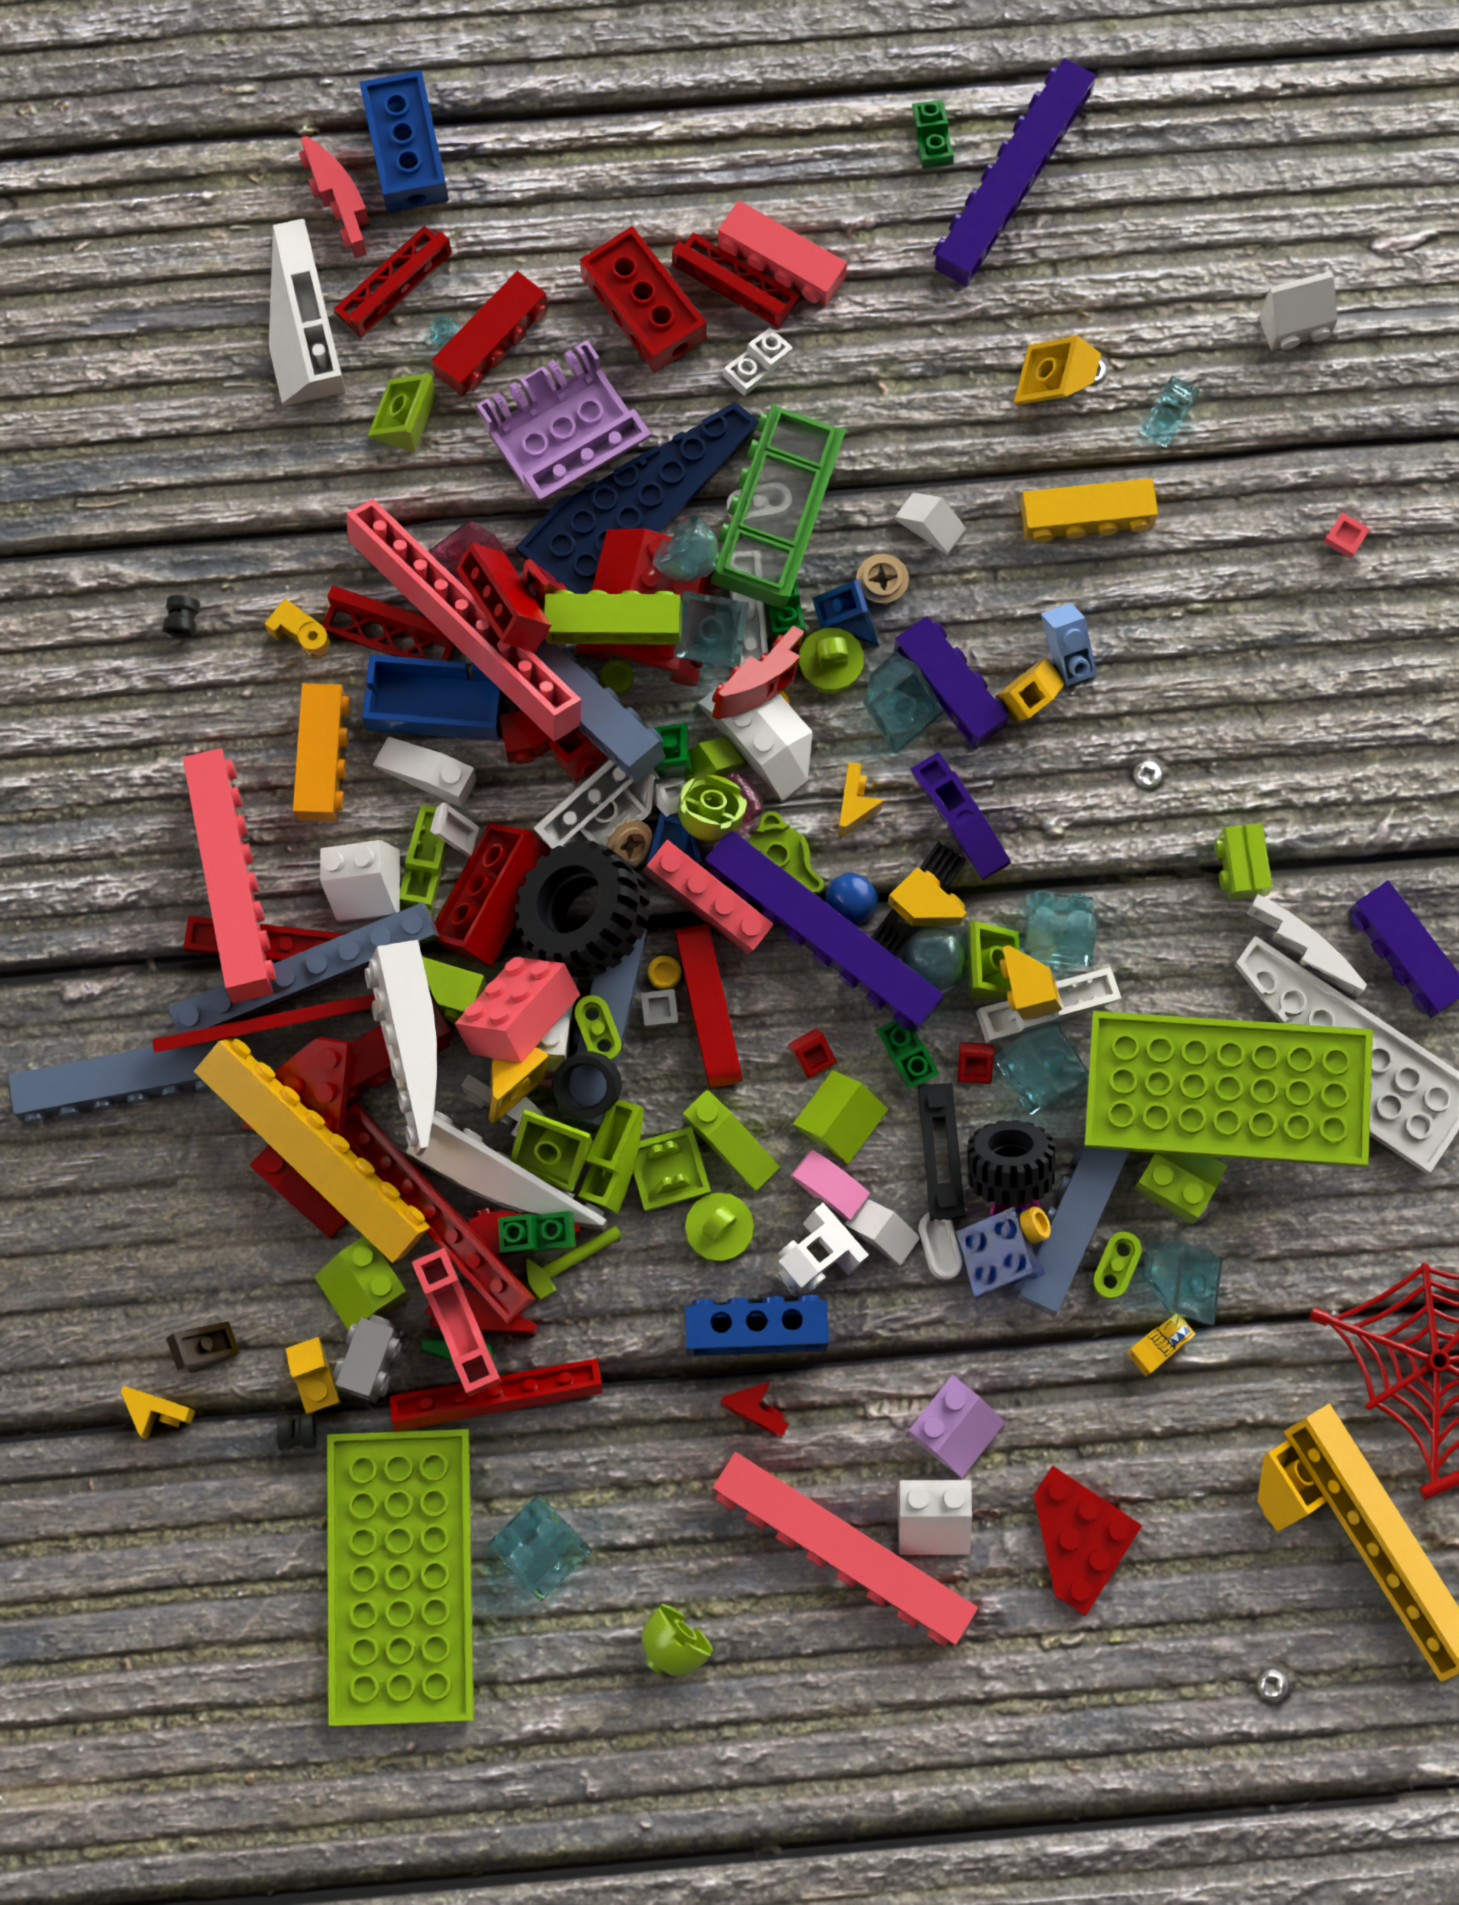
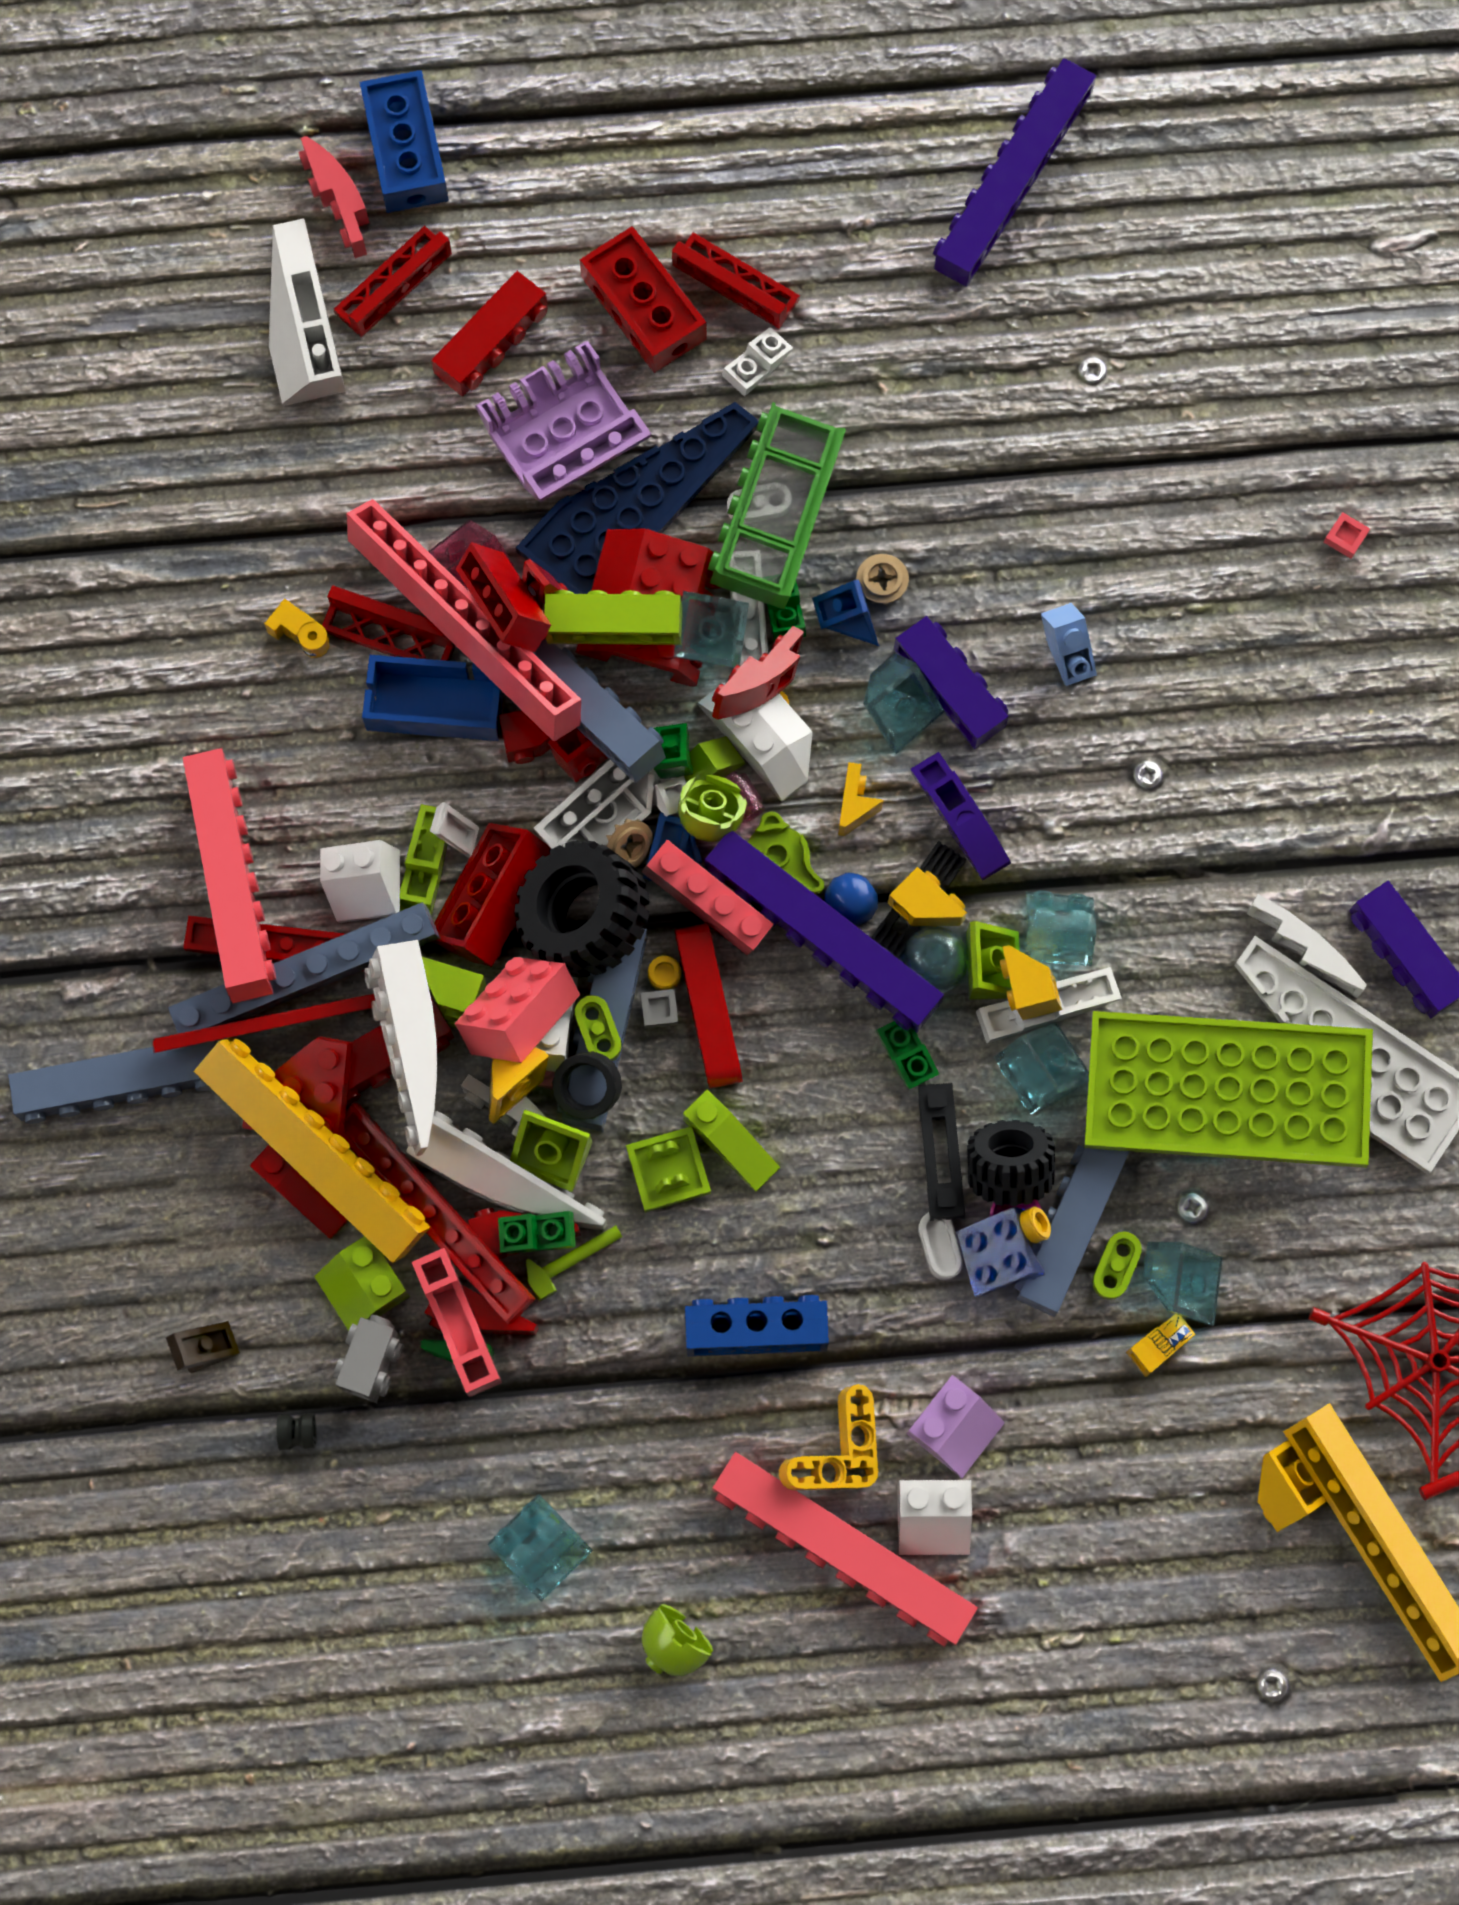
yellow slope [121,1385,195,1440] -> none
pearl dark grey wheel [163,595,200,638] -> none
yellow slope [286,1337,341,1413] -> none
light orange brick [293,683,351,822] -> none
lime plate [327,1429,474,1726] -> none
lime slope [367,373,437,452] -> none
white slope [373,736,477,809] -> none
red plate [390,1358,603,1432] -> none
clear light blue plate [429,316,460,346] -> none
lime slope [578,1099,644,1214] -> none
lime tile [600,660,634,696] -> none
clear light blue cylinder [652,514,718,582] -> none
lime tile [685,1192,754,1262] -> none
coral brick [718,200,847,307] -> none
red slope [720,1381,789,1439] -> none
white tile [775,1203,869,1295] -> none
red slope [788,1029,838,1079] -> none
bright pink slope [791,1149,870,1220] -> none
lime slope [793,1070,888,1165] -> none
lime tile [799,628,864,694] -> none
white slope [844,1198,920,1266] -> none
white slope [894,492,966,555] -> none
green slope [912,100,954,169] -> none
red slope [957,1042,994,1084] -> none
yellow slope [995,657,1065,722] -> none
yellow slope [1014,335,1101,405] -> none
yellow brick [1020,478,1158,543] -> none
red plate [1033,1465,1143,1616] -> none
lime slope [1133,1153,1227,1225] -> none
clear light blue slope [1139,375,1200,448] -> none
lime brick [1214,823,1273,900] -> none
white slope [1259,271,1338,350] -> none
none -> yellow beam [779,1384,878,1490]

